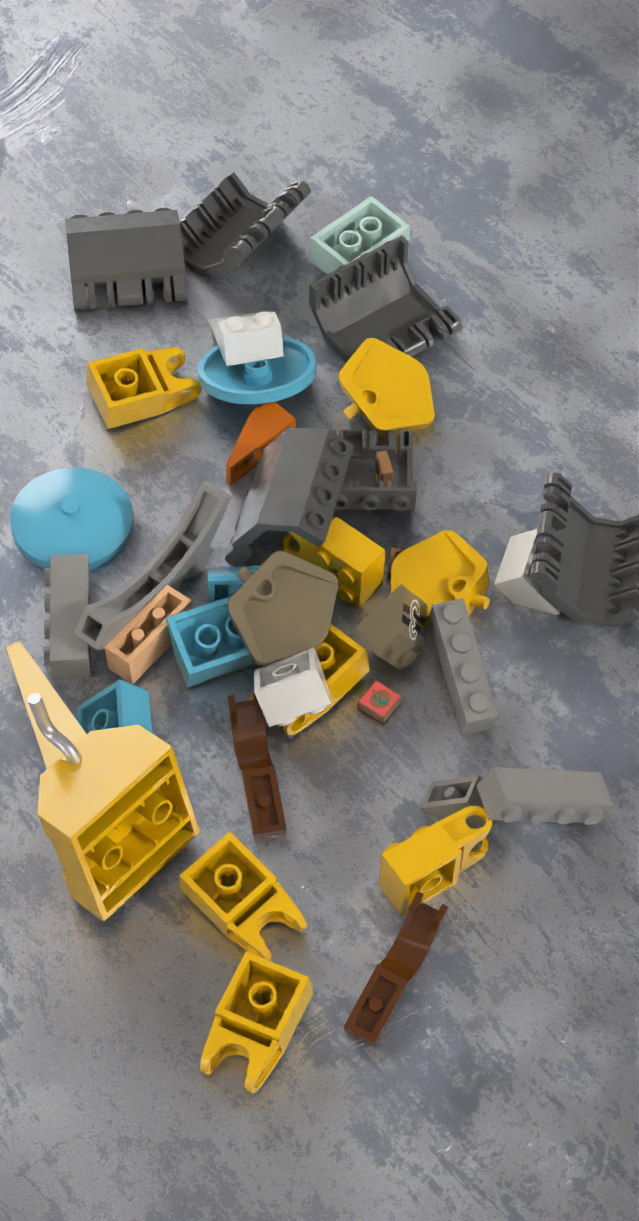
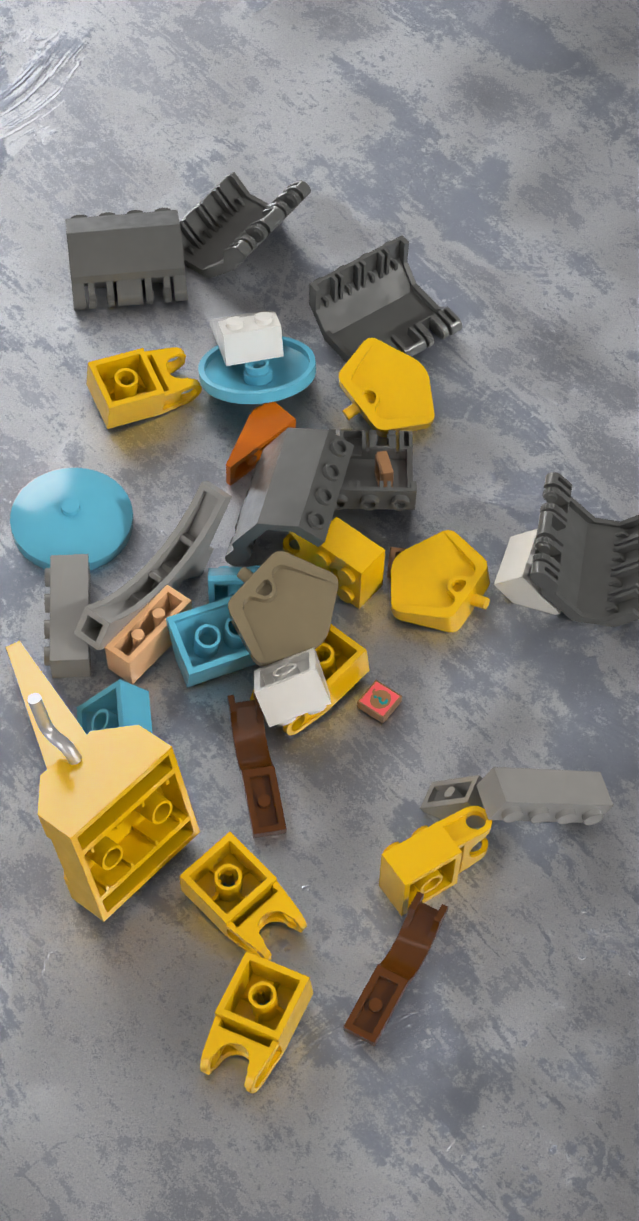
light aqua brick [310,196,411,274] -> none
dark tan slope [354,584,427,670] -> none
light grey brick [428,598,498,736] -> none

